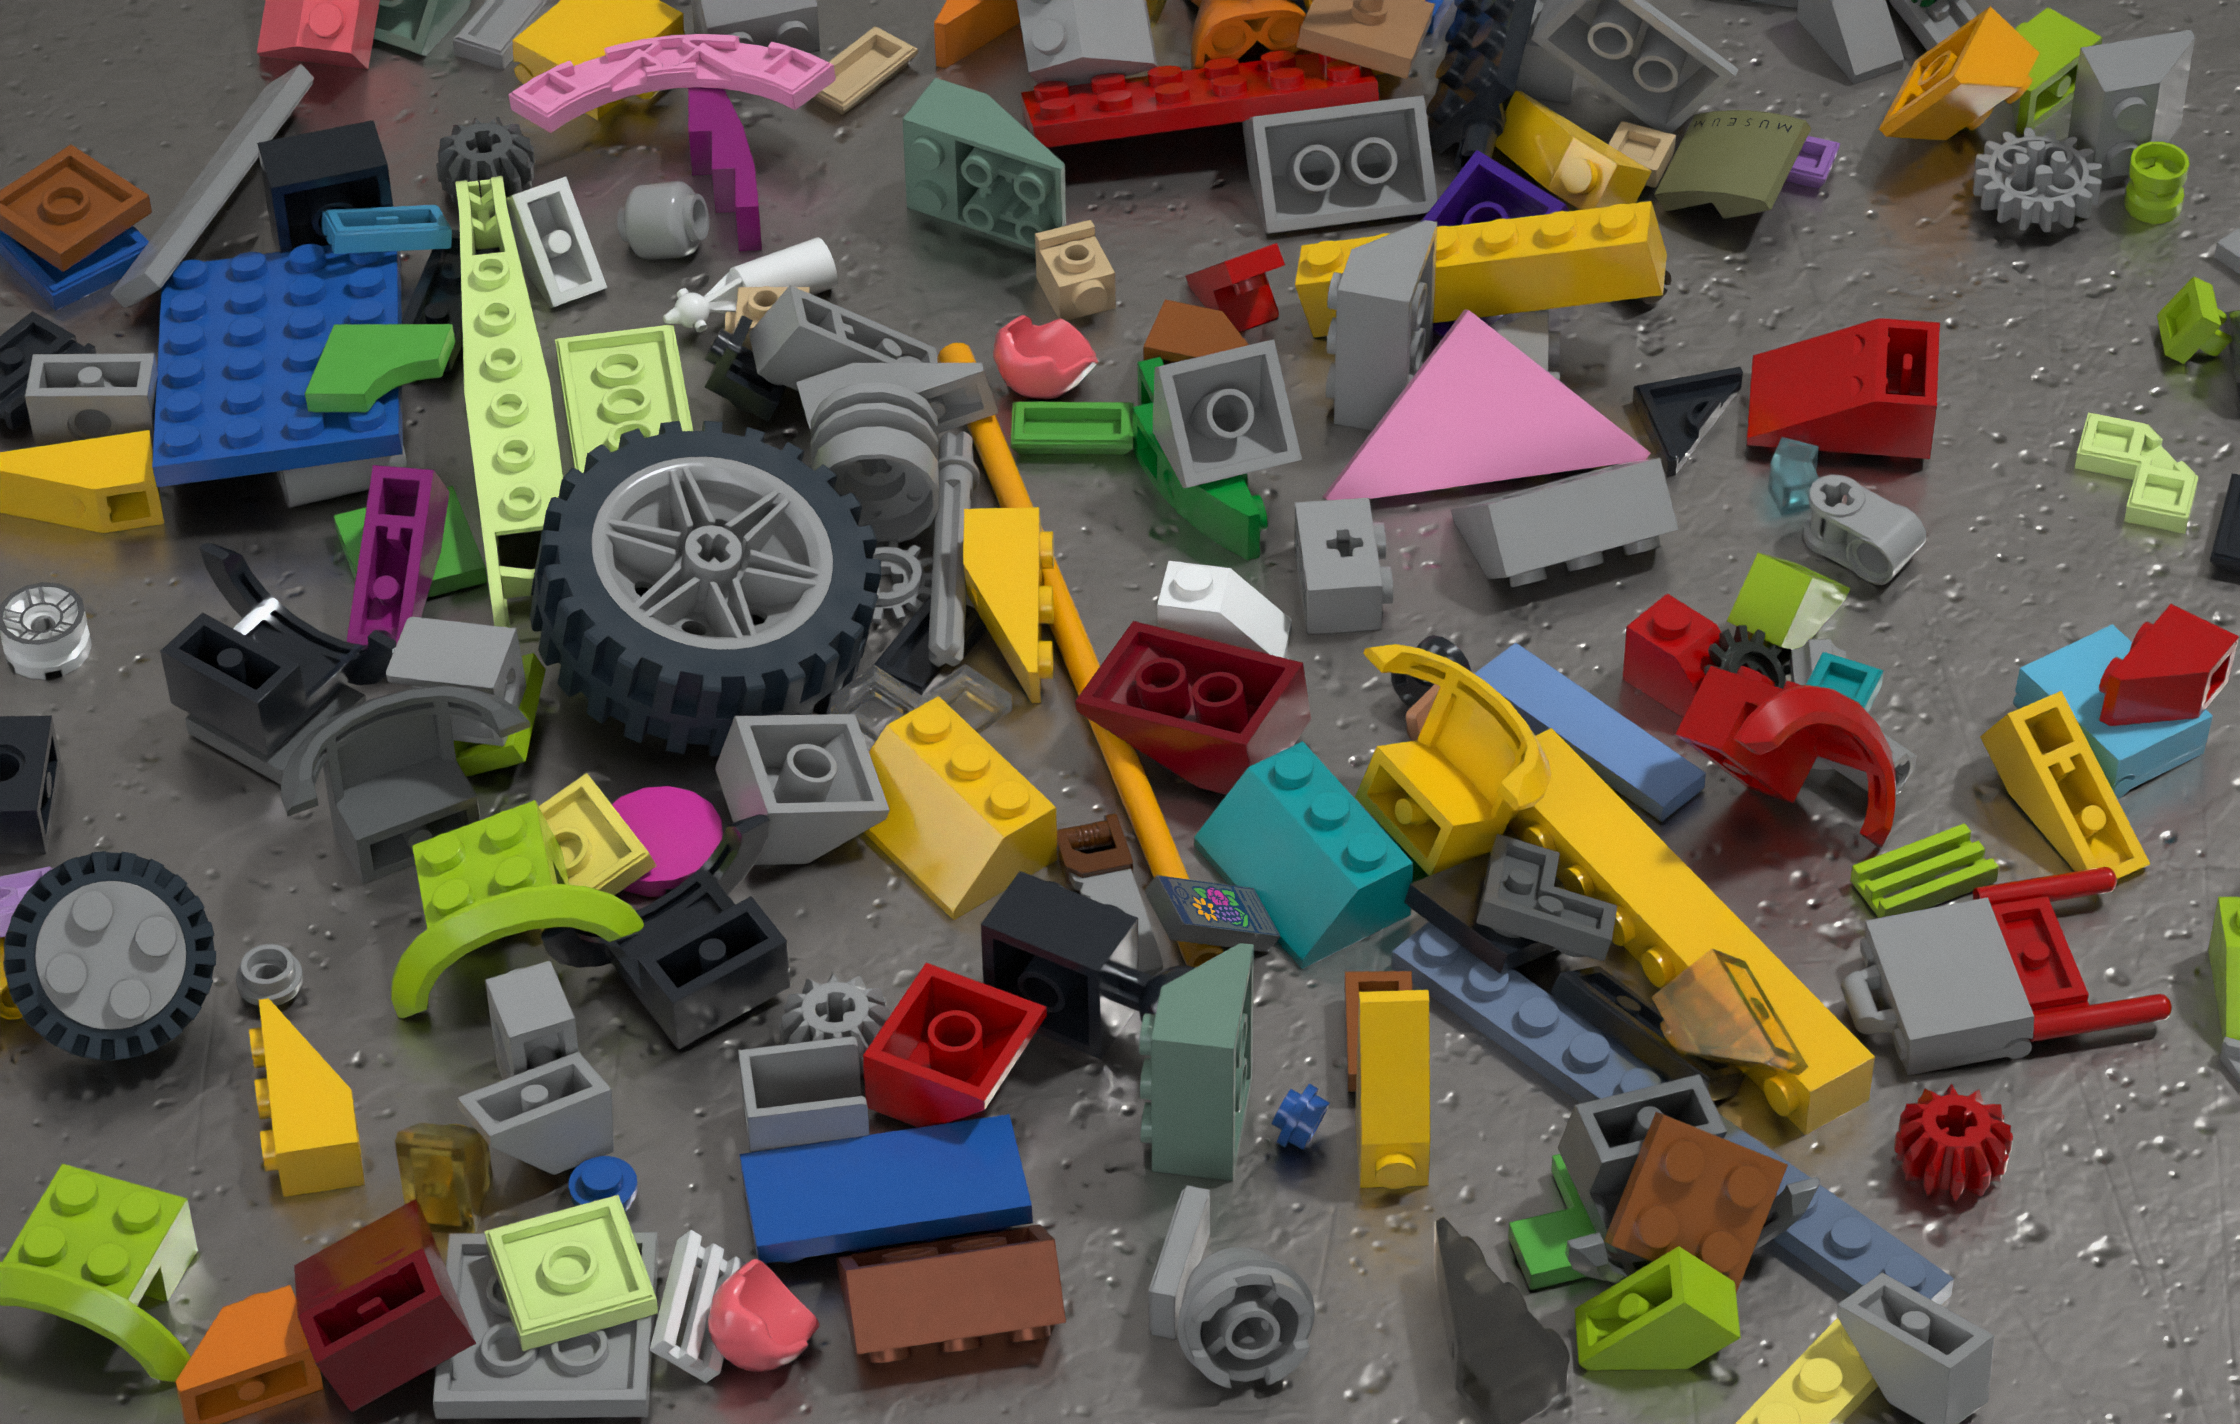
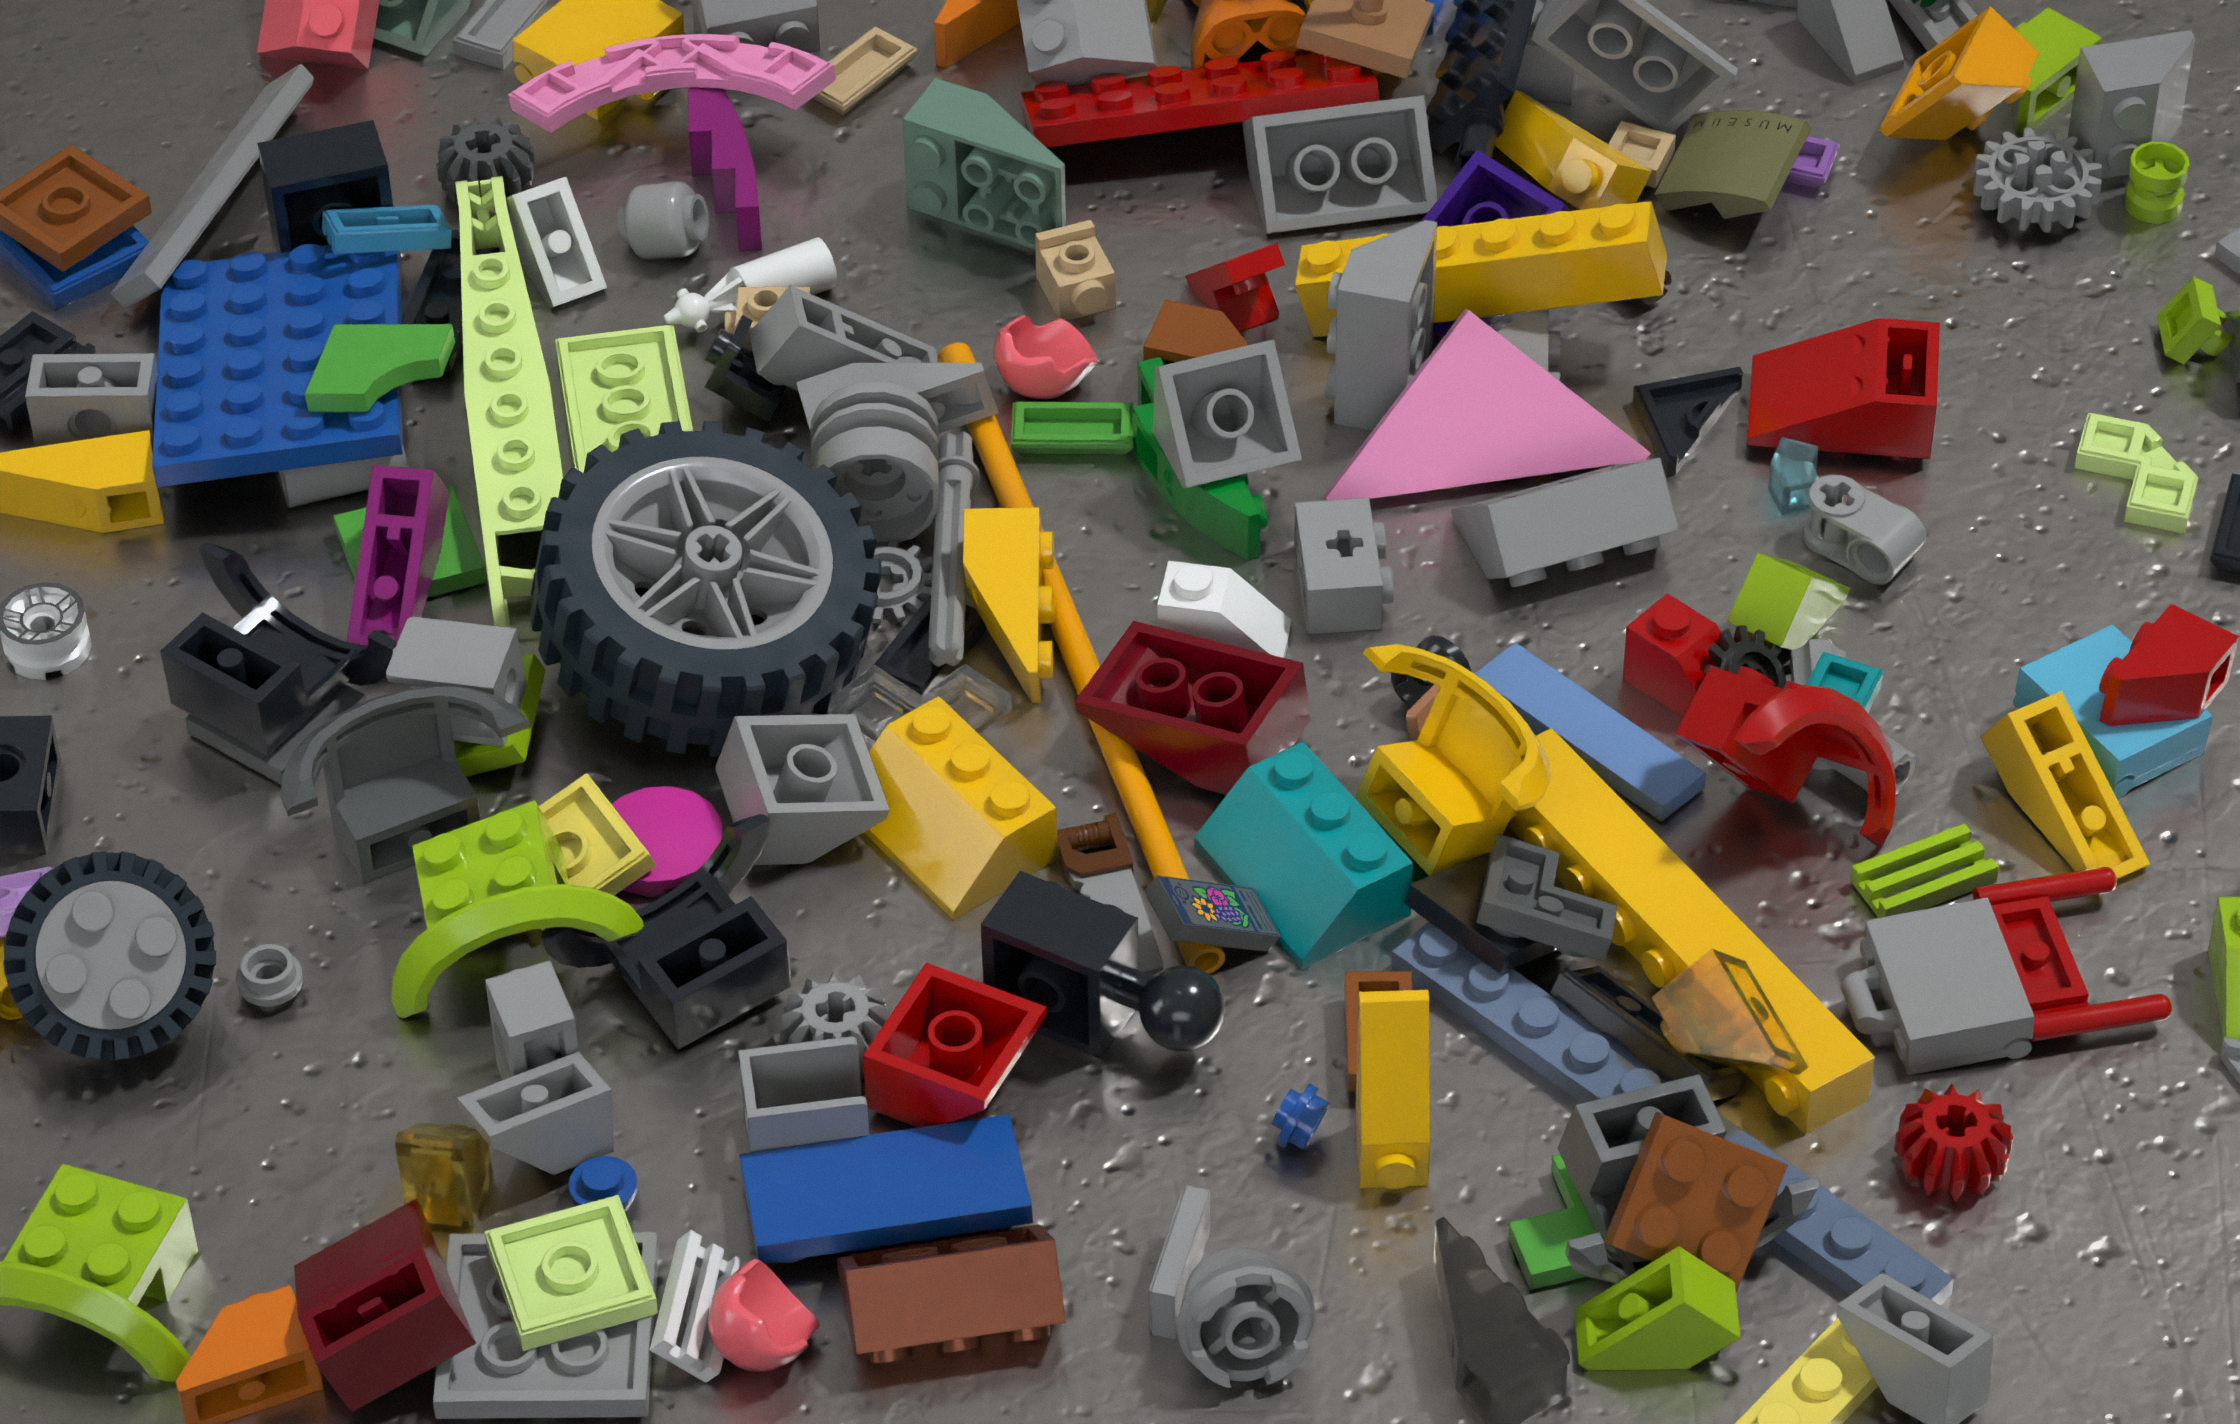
yellow slope [249,998,365,1197] -> none
sand green slope [1139,943,1254,1181] -> none

